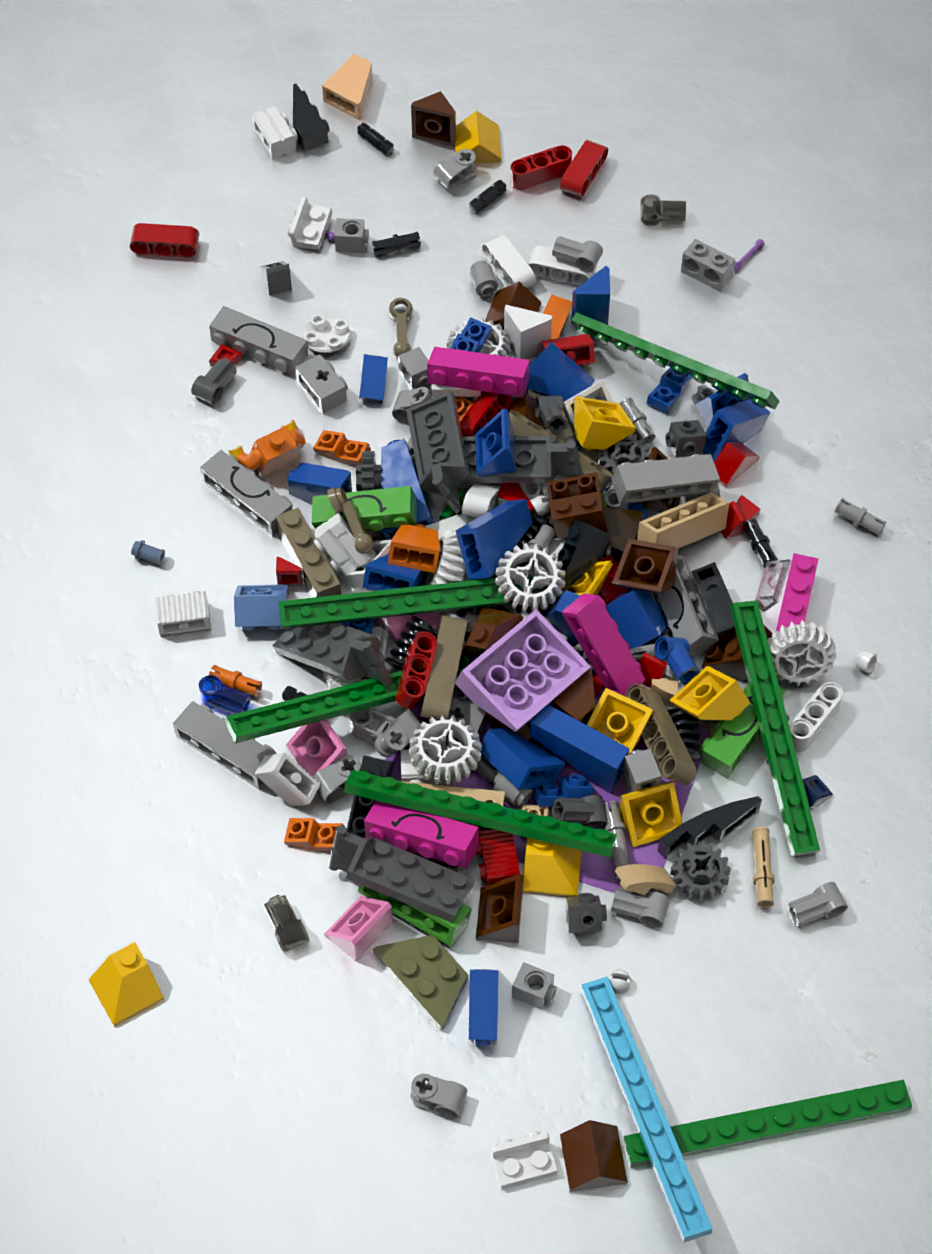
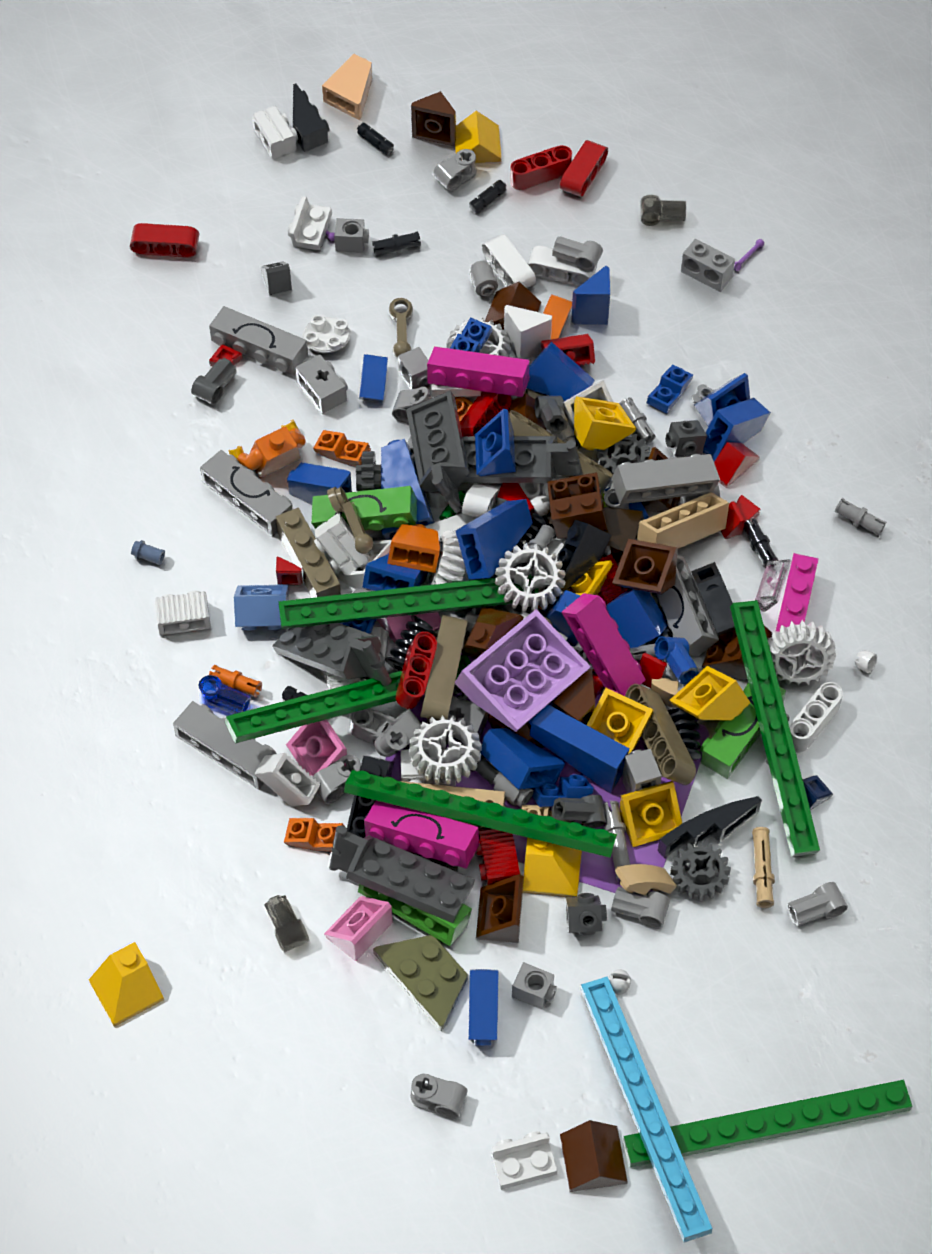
green plate [571,312,780,410] -> none

